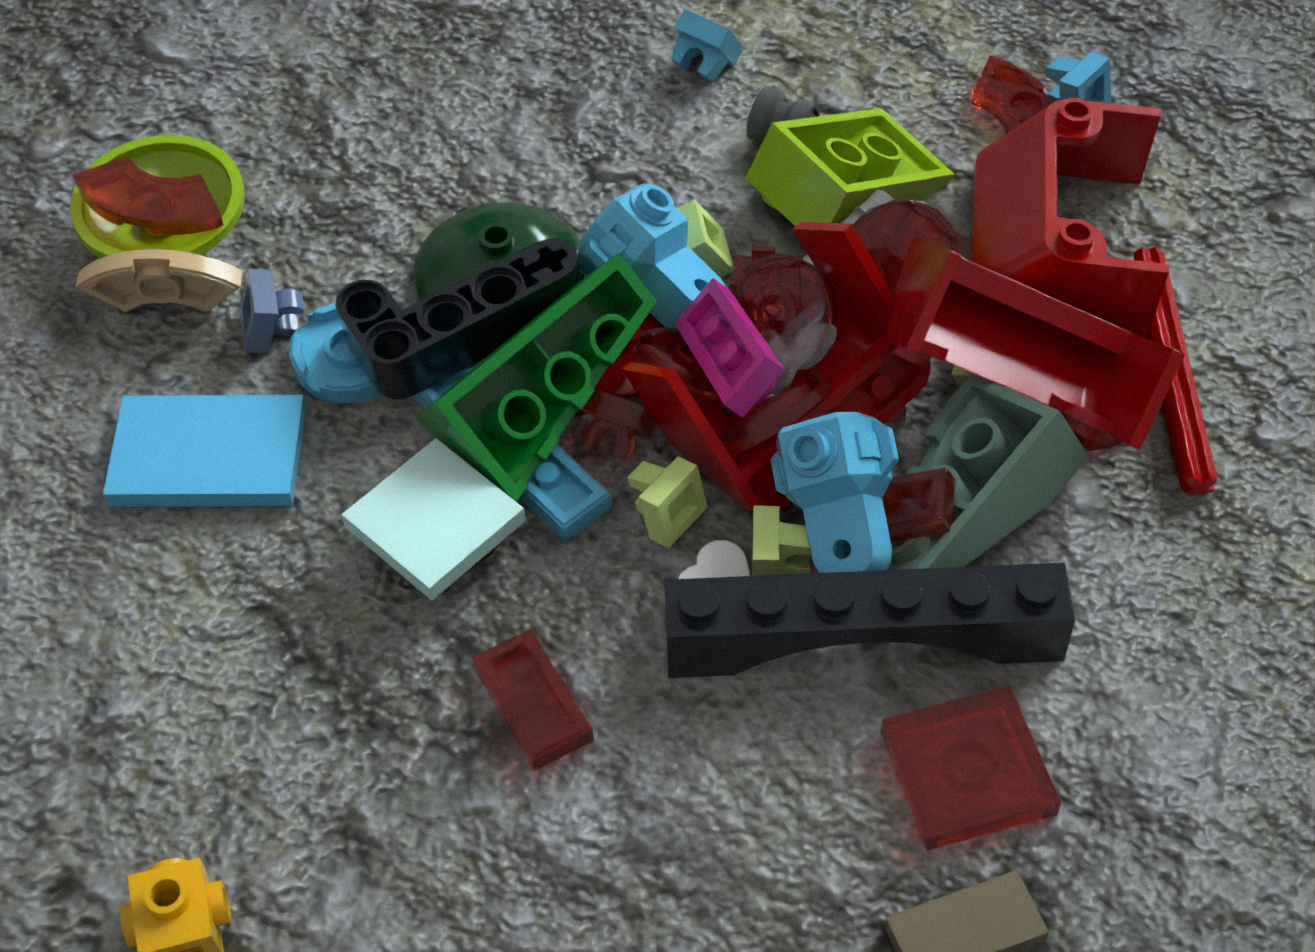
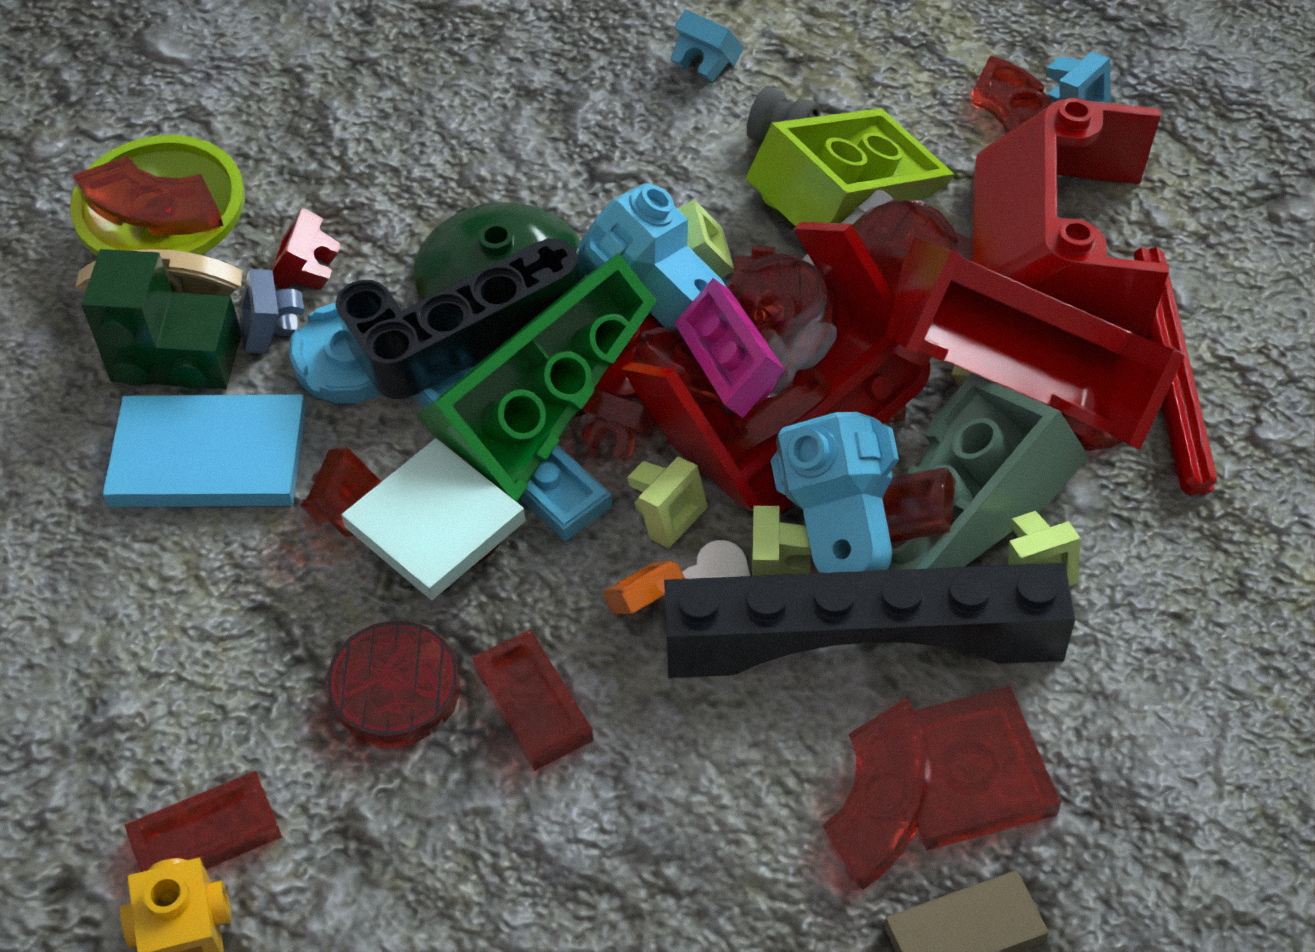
none -> dark green brick [81,249,242,389]
none -> clear red tile [124,771,282,872]
none -> tile [270,208,341,290]
none -> clear red tile [299,447,382,537]
none -> clear red tile [326,620,461,748]
none -> orange tile [602,561,685,614]
none -> clear red tile [823,697,931,890]
none -> yellowish green tile [1008,511,1081,586]

